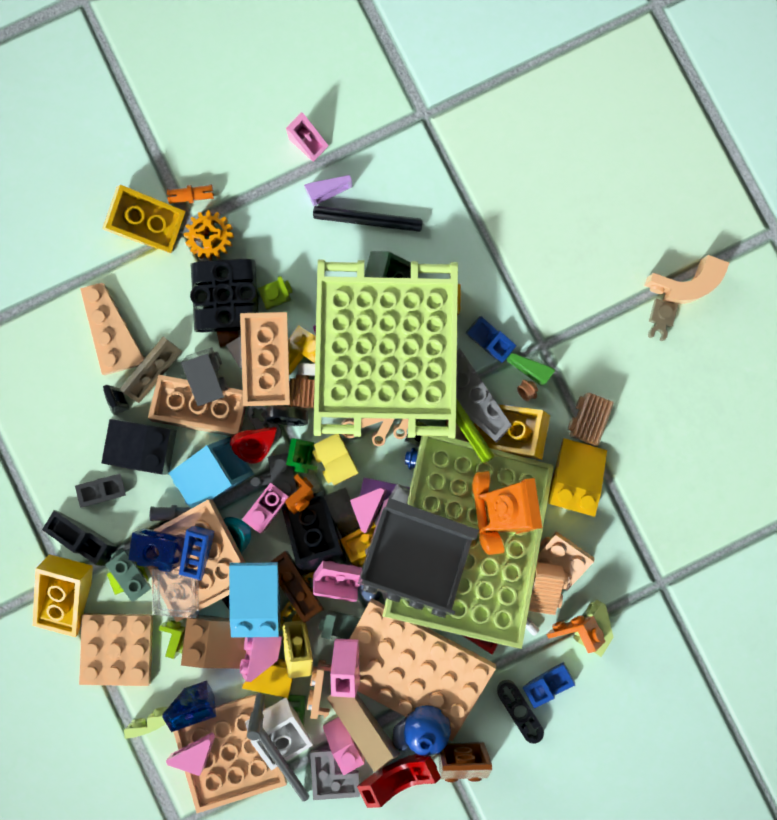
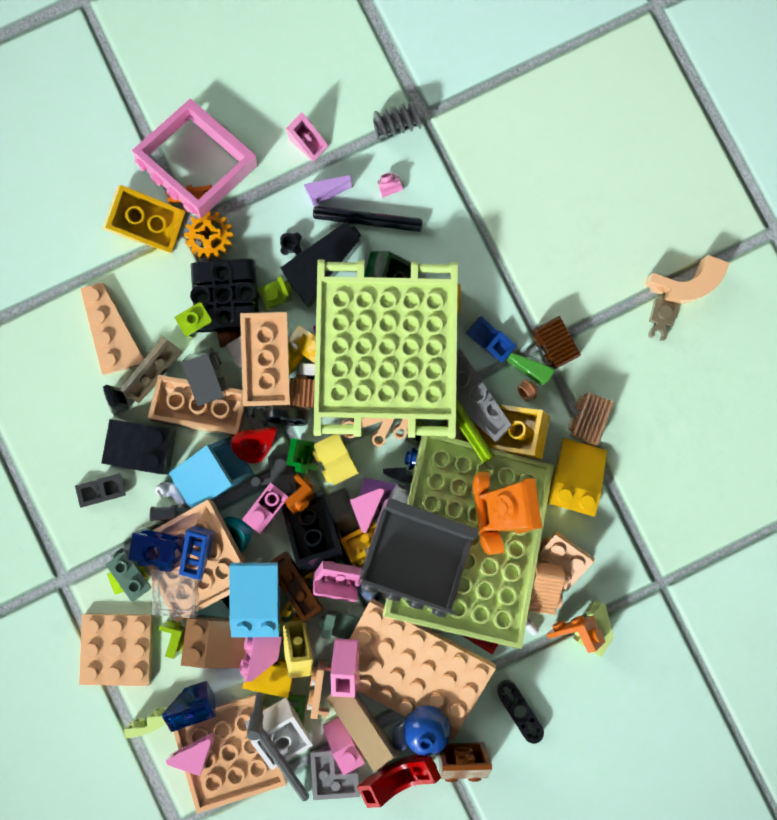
yellow slope [32,554,93,637] -> none
black slope [42,510,118,566] -> none
blue slope [523,662,575,708] -> none
none -> bright pink window [132,98,257,219]
none -> white arm [155,481,186,507]
none -> lime bracket [174,302,212,340]
none -> black slope [280,221,361,308]
none -> black plate [280,232,302,255]
none -> flat silver piece [373,102,421,140]
none -> bright pink plate [377,172,403,198]
none -> black slope [383,467,413,483]
none -> reddish brown brick [532,316,581,369]

